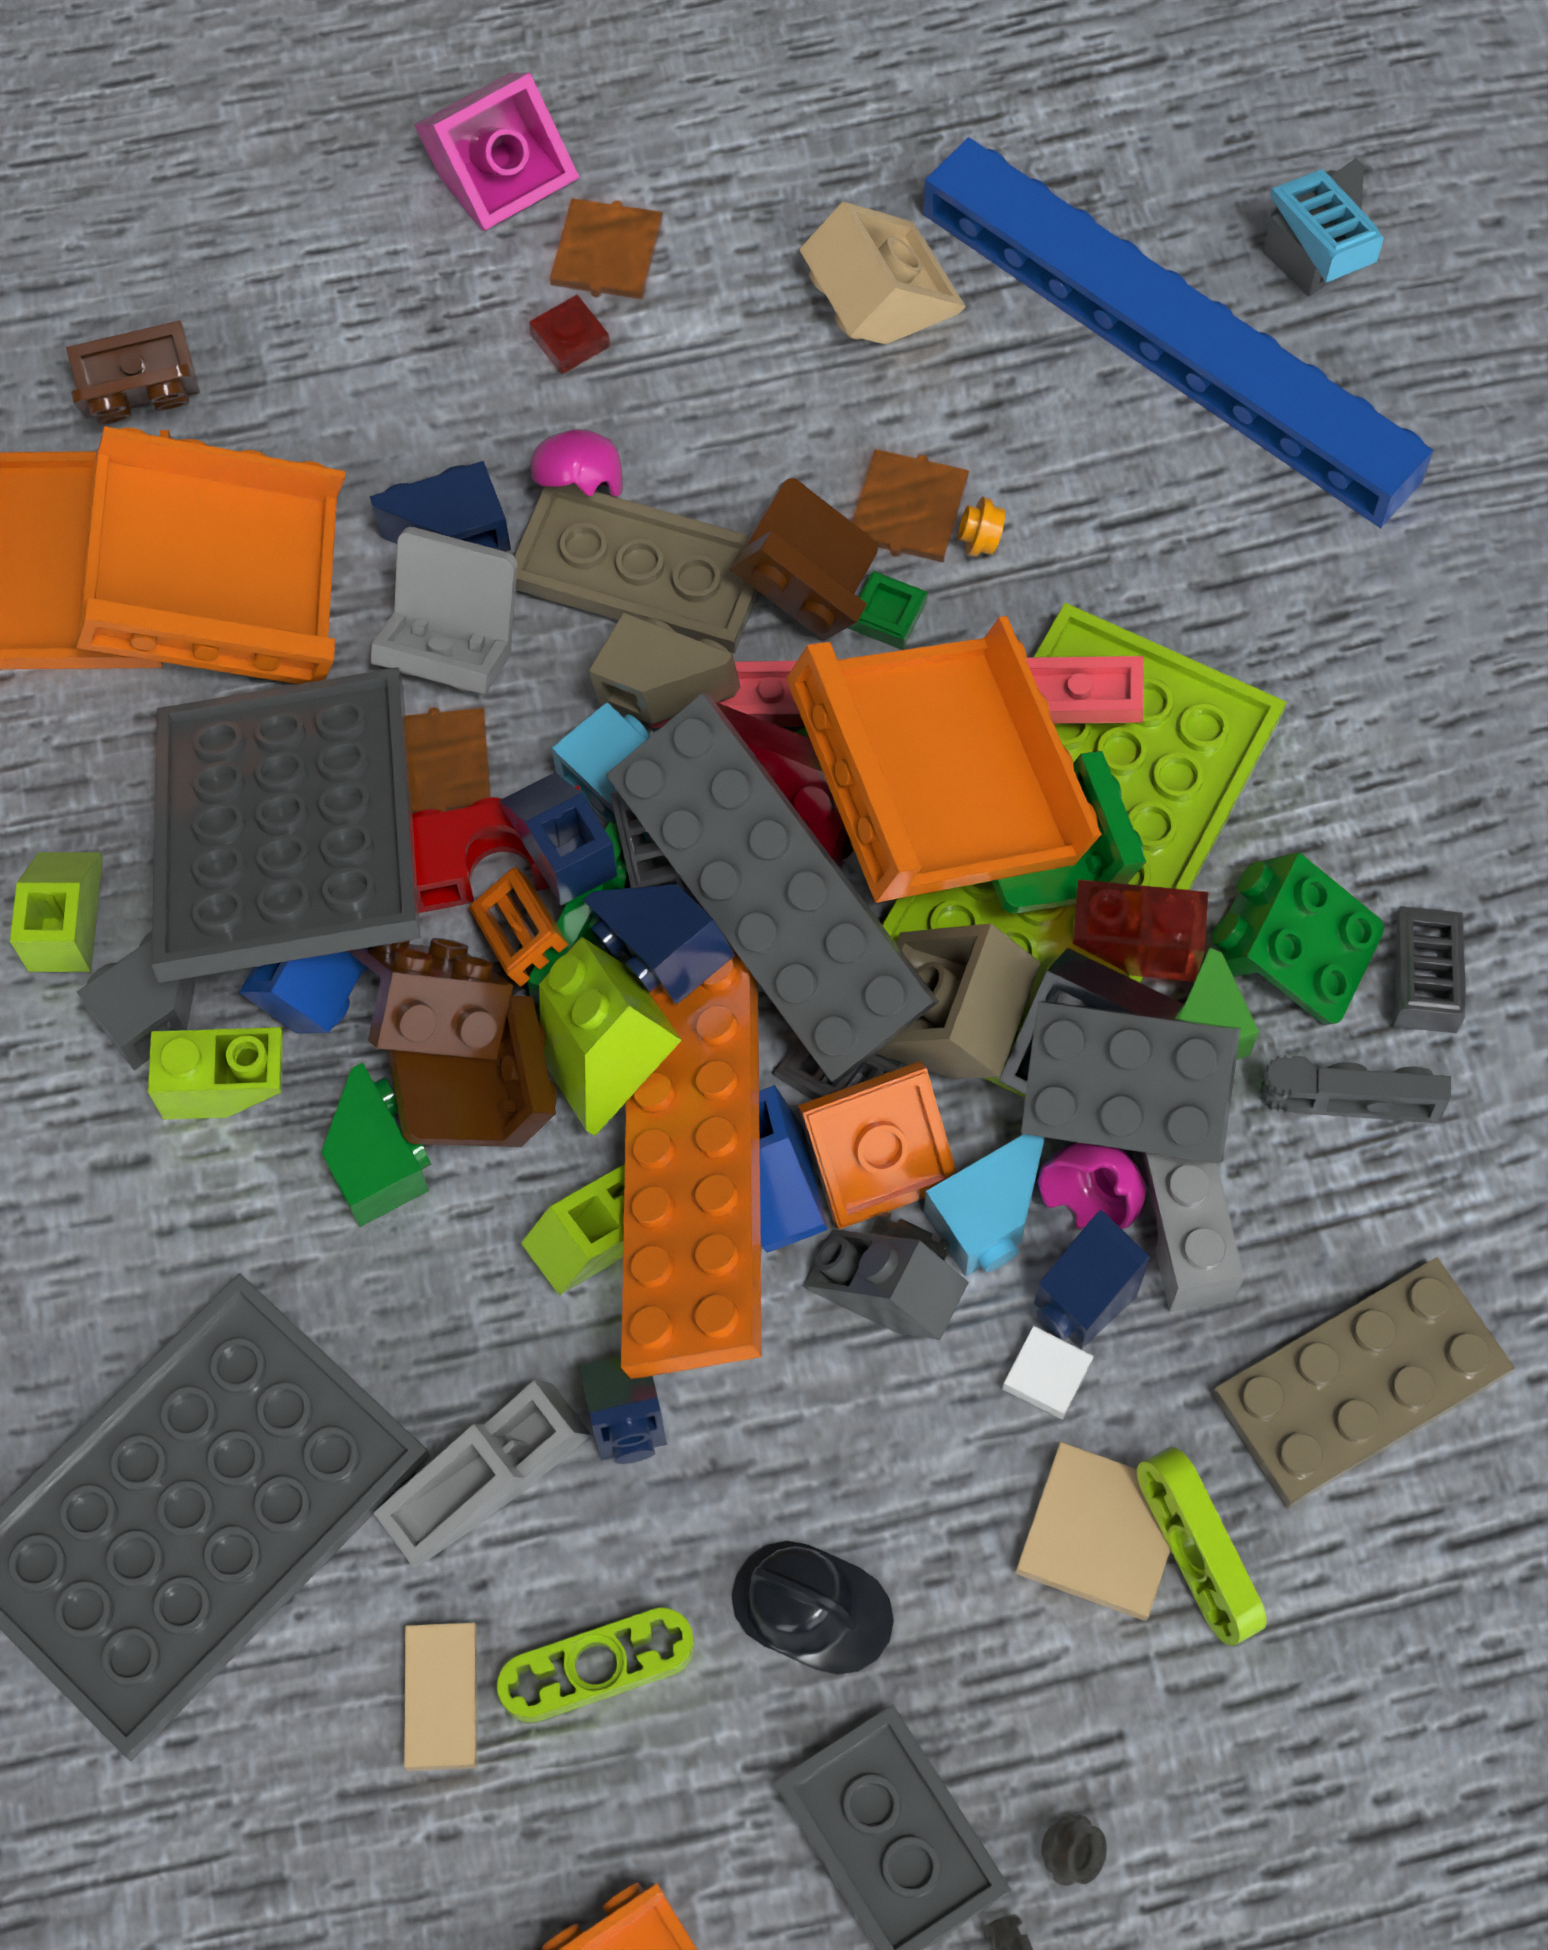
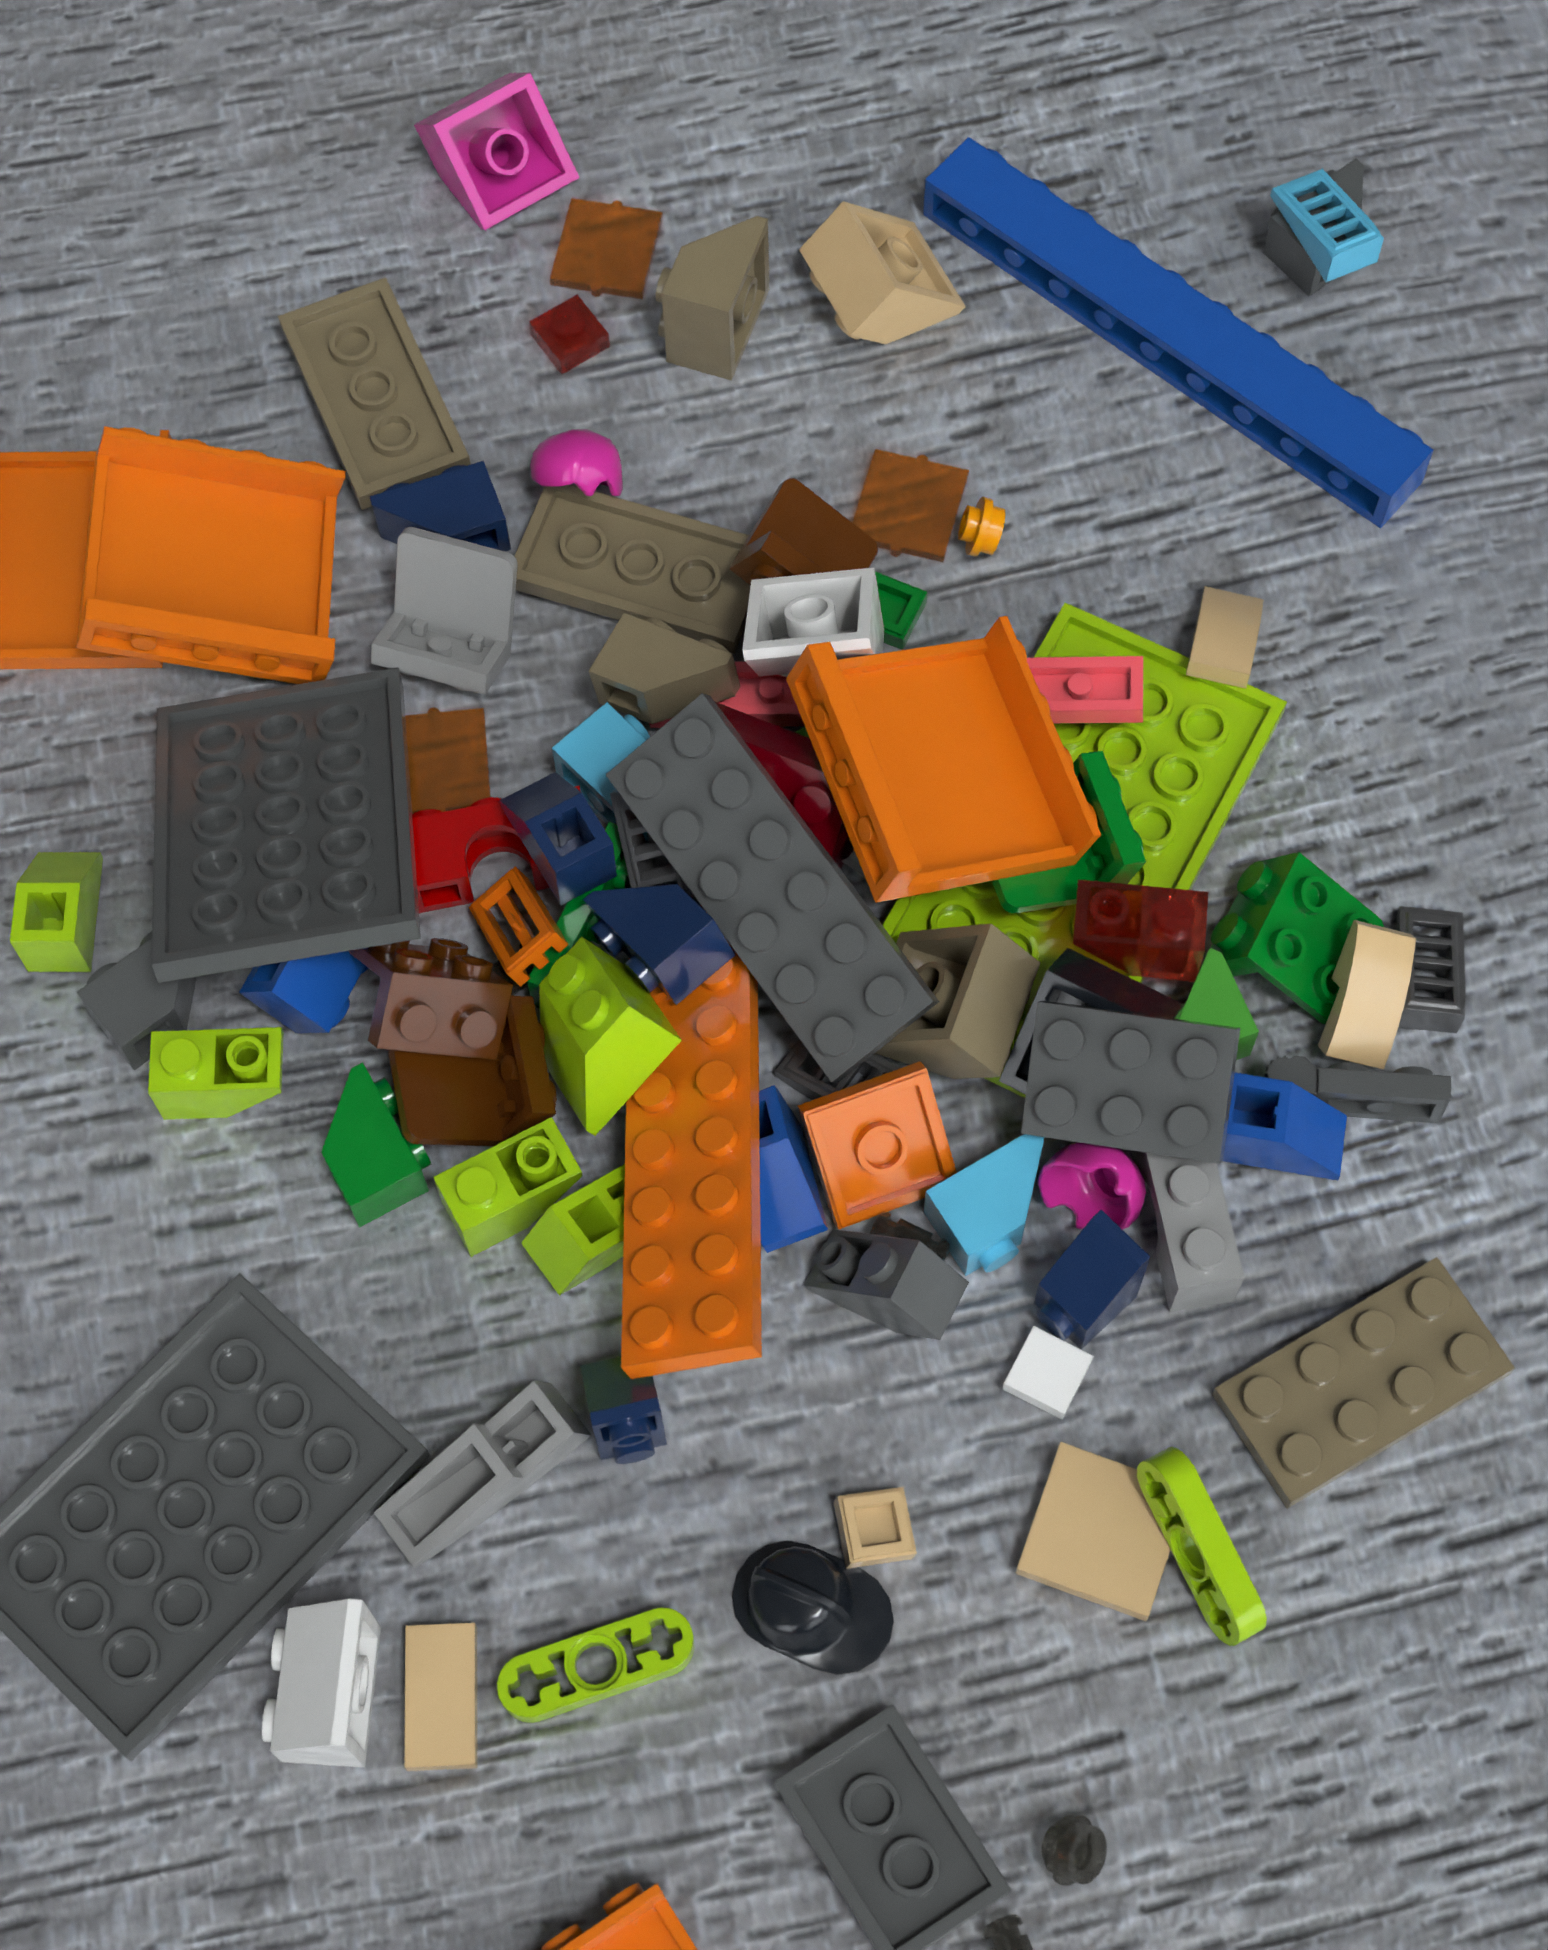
reddish brown bracket [66,320,200,424] -> none
none -> white slope [262,1599,381,1768]
none -> dark tan plate [278,277,471,510]
none -> lime slope [433,1117,583,1257]
none -> dark tan slope [655,216,770,381]
none -> white slope [742,567,884,677]
none -> tan tile [833,1487,917,1569]
none -> tan slope [1186,586,1264,689]
none -> blue slope [1223,1072,1347,1181]
none -> tan slope [1318,920,1416,1070]

